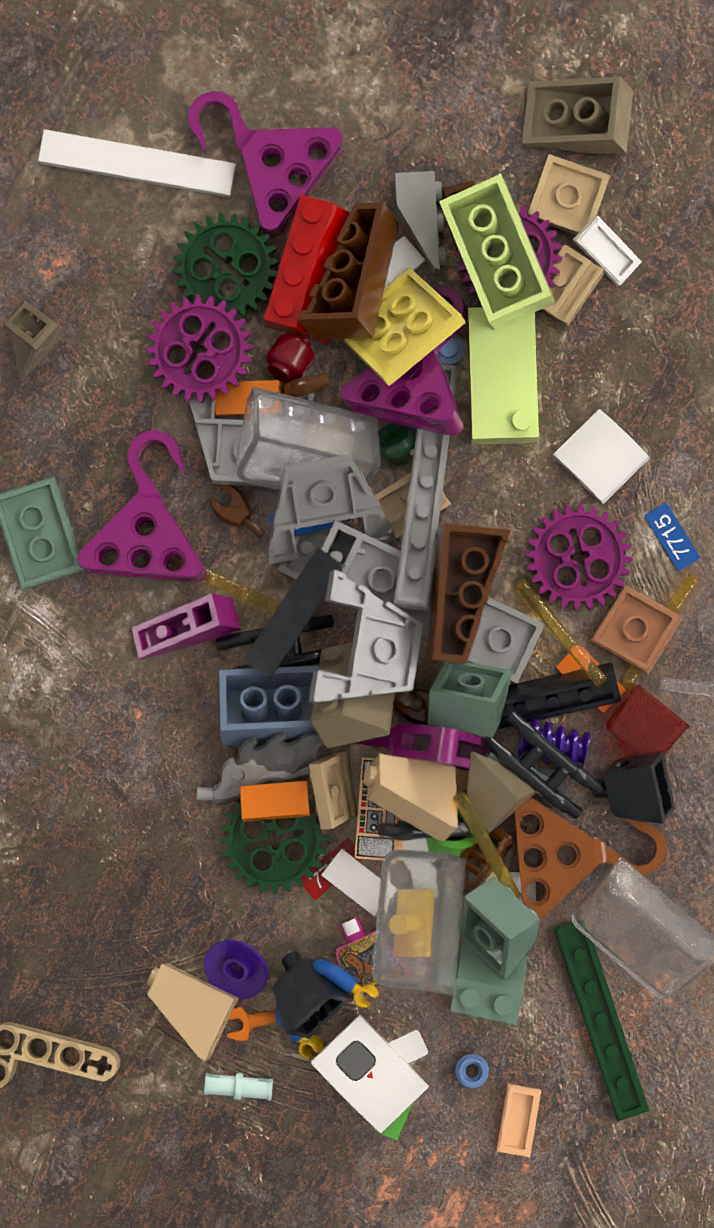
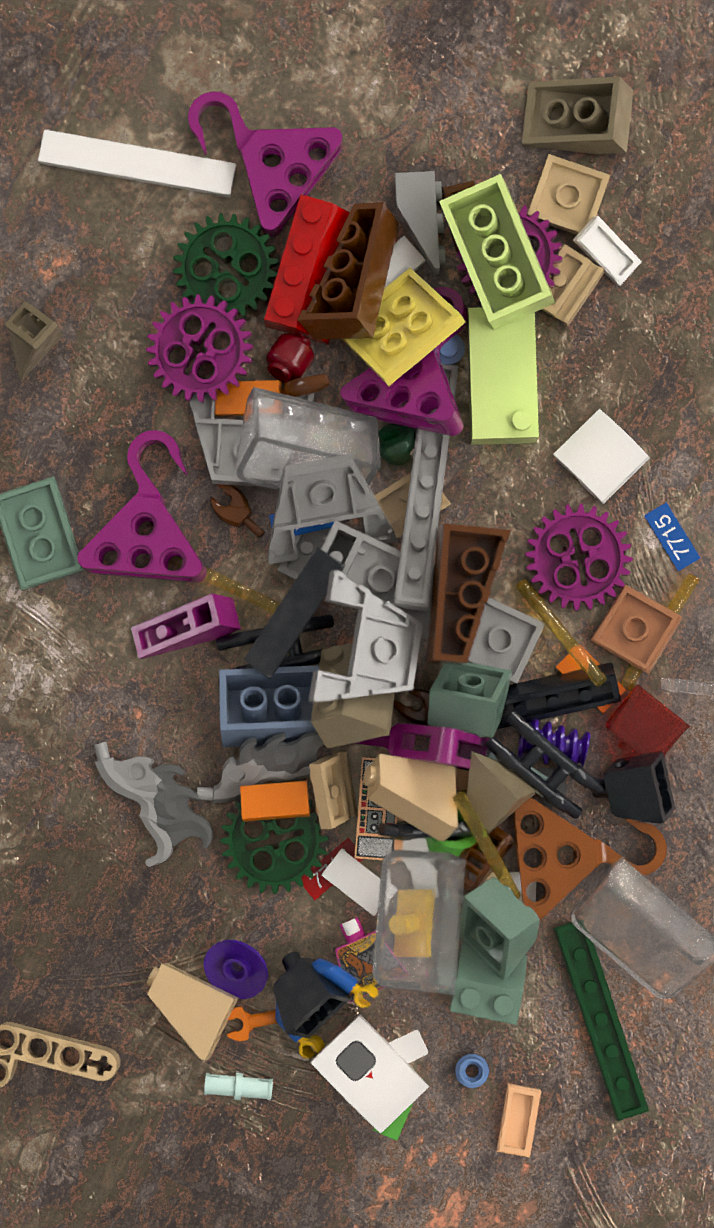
none -> piece [94,742,213,867]

